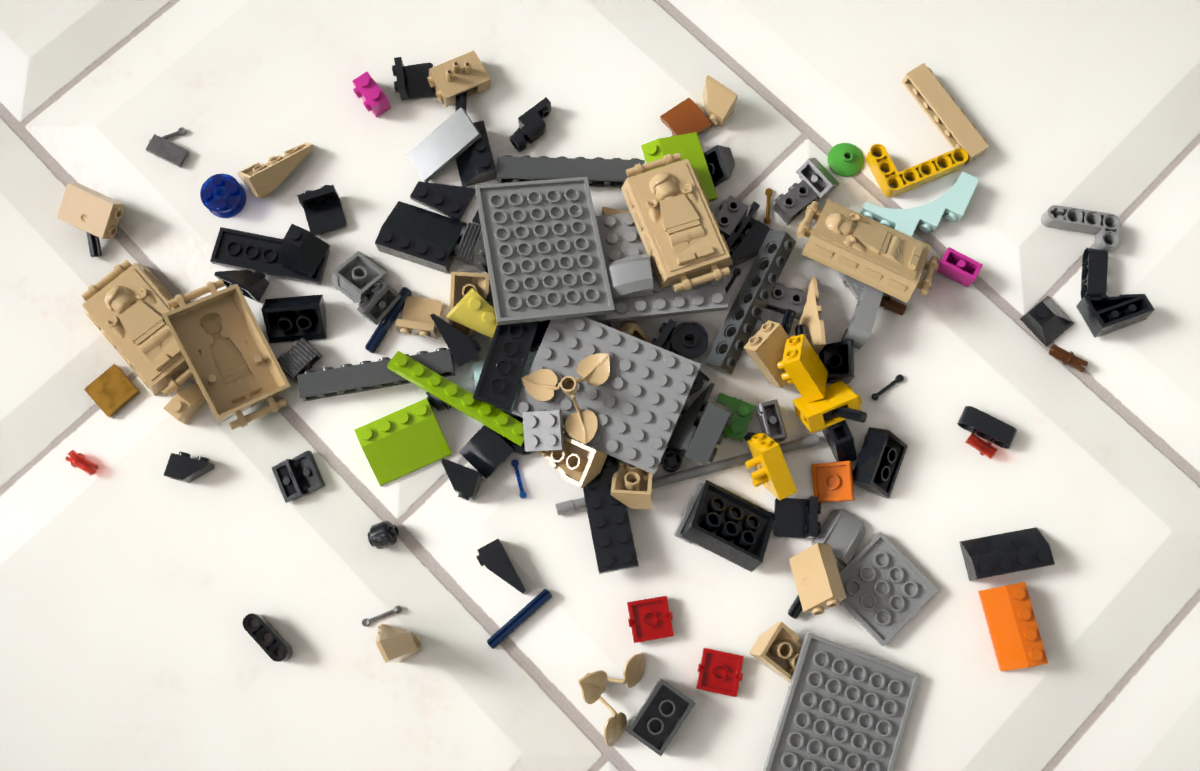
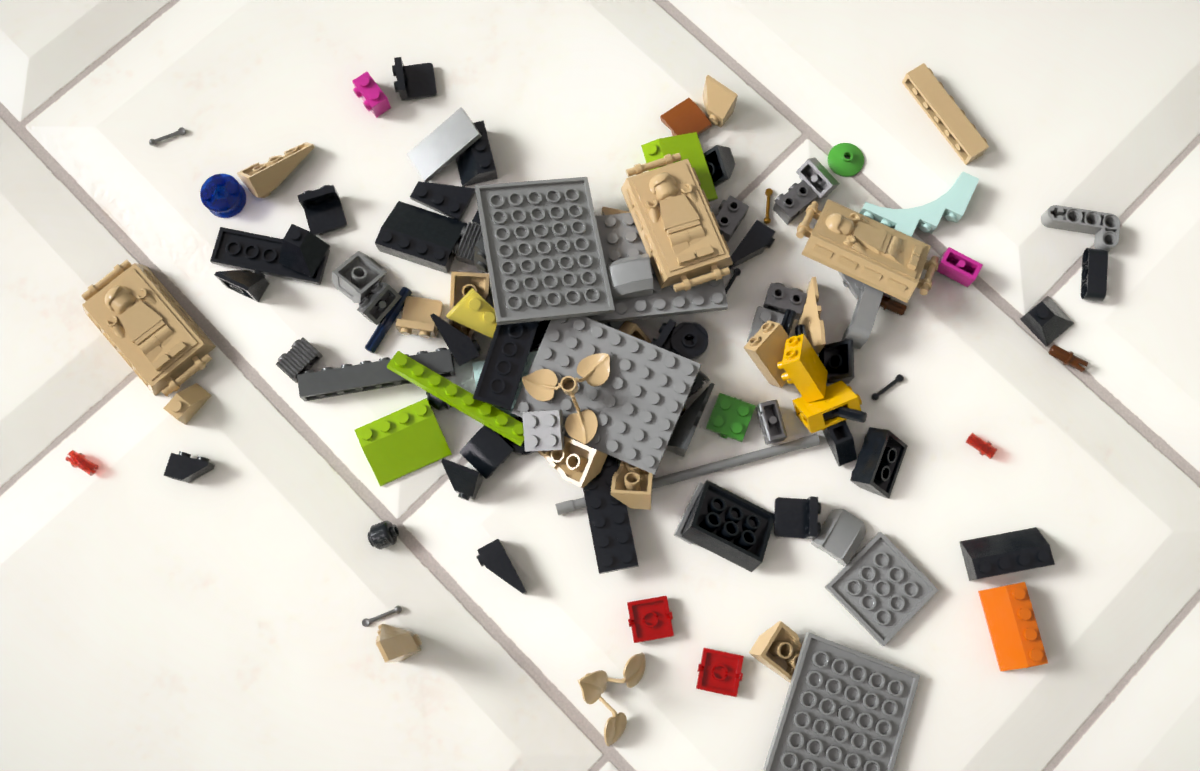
tan piece [57,183,124,257] -> none
pearl gold tile [84,364,140,418] -> none
flat silver tile [145,134,189,168] -> none
tan piece [162,279,291,430] -> none
black beam [242,613,293,662] -> none
black slope [261,295,327,343] -> none
black slope [272,451,325,503] -> none
tan piece [427,50,491,112] -> none
dark blue axle [487,589,552,649] -> none
dark grey brick [497,155,645,188] -> none
black plate [509,97,551,153] -> none
clear blue hinge [511,459,527,499] -> none
dark grey brick [626,678,696,756] -> none
black wheel [662,451,682,473] -> none
dark grey brick [685,398,734,466] -> none
dark grey brick [705,230,796,375] -> none
black wing [726,201,760,257] -> none
yellow piece [744,432,797,500] -> none
tan piece [788,543,847,619] -> none
orange tile [812,461,855,503] -> none
yellow beam [866,144,968,198] -> none
black beam [957,406,1017,449] -> none
black wedge [1076,294,1155,338] -> none

